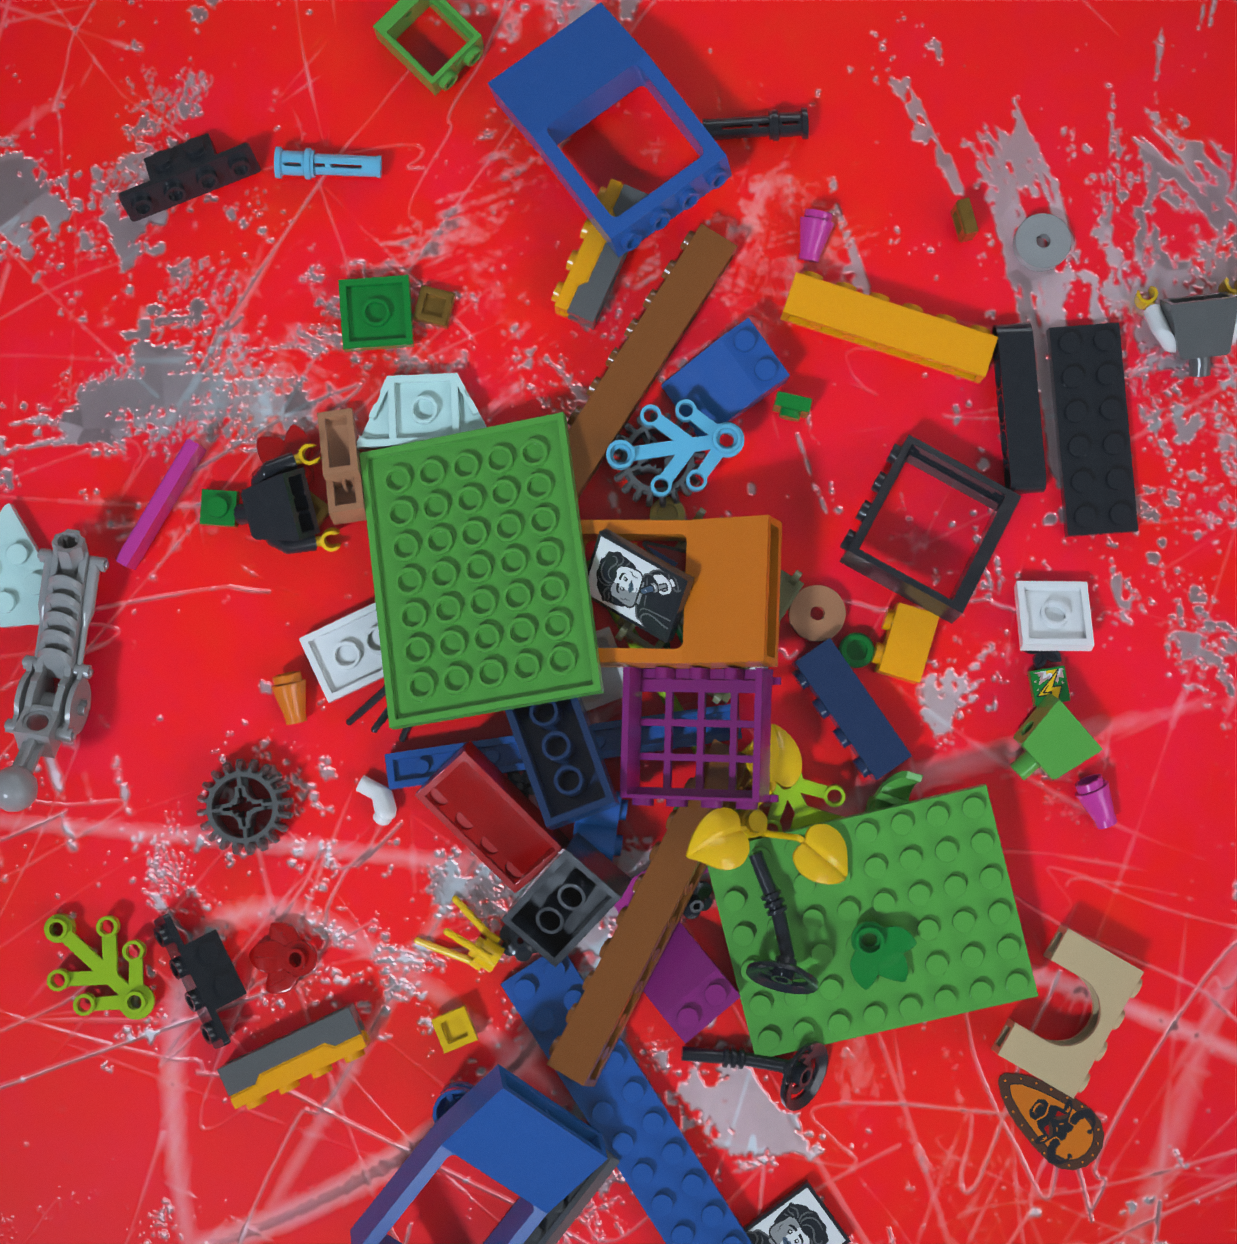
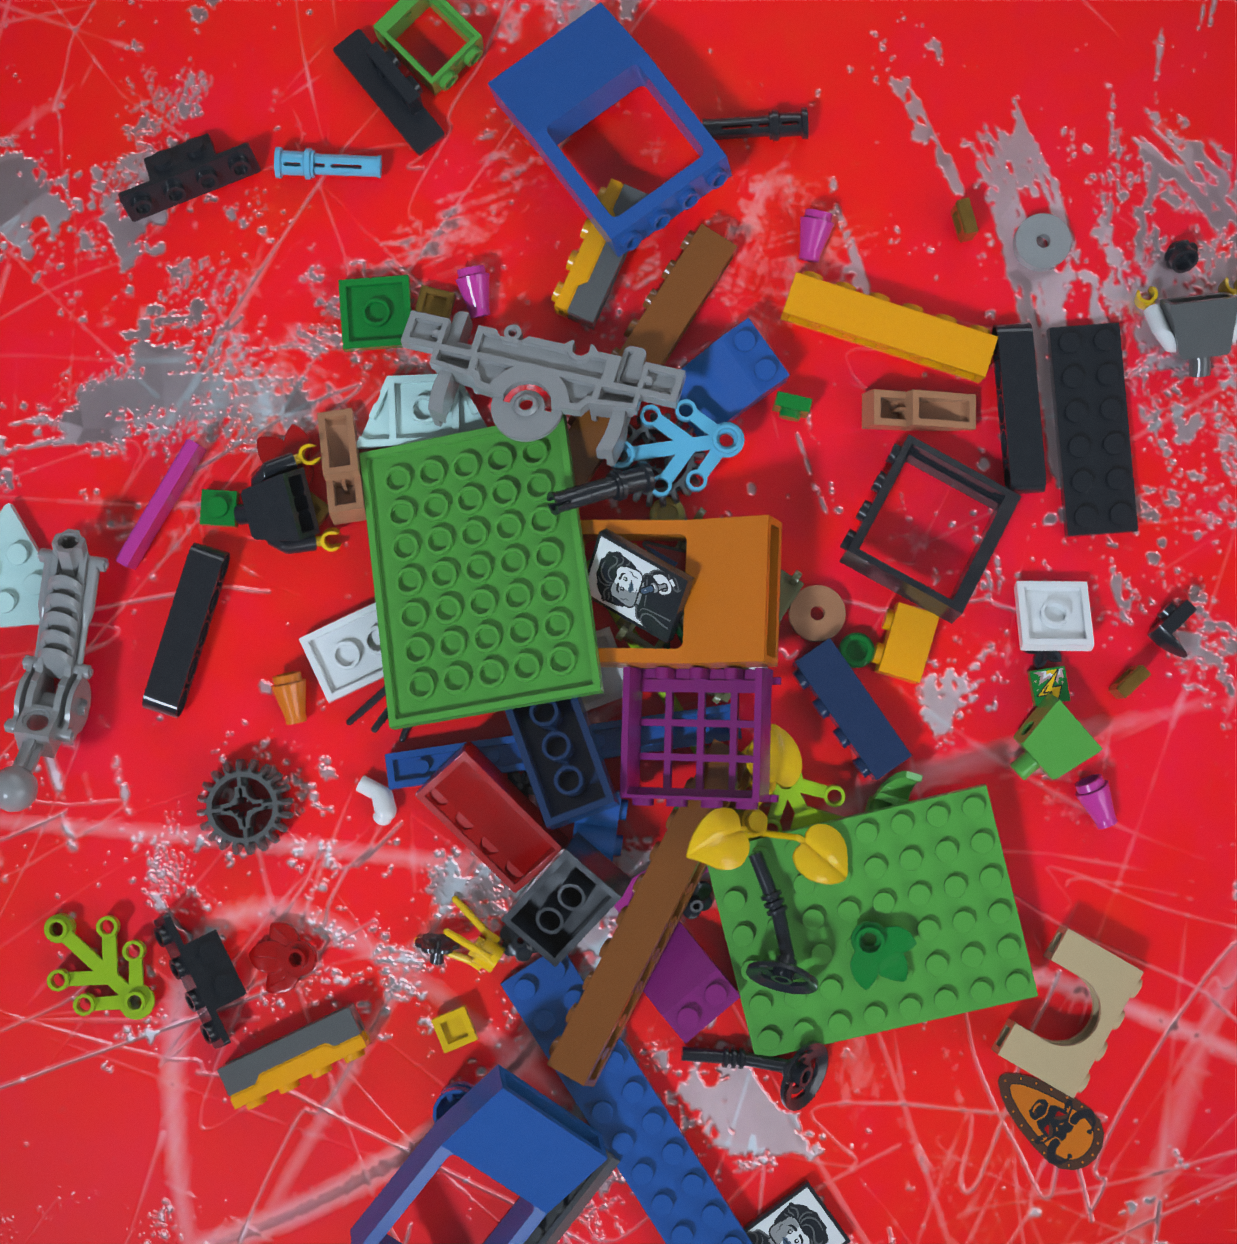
none -> black beam [142,542,230,718]
none -> black bracket [333,29,445,156]
none -> light grey piece [401,310,686,466]
none -> black plant [415,933,460,965]
none -> dark pink cone [455,265,491,319]
none -> black pin [547,461,655,515]
none -> nougat slope [862,389,976,431]
none -> pearl gold tile [1108,665,1151,699]
none -> black plate [1147,599,1197,658]
none -> black plate [1164,240,1199,273]

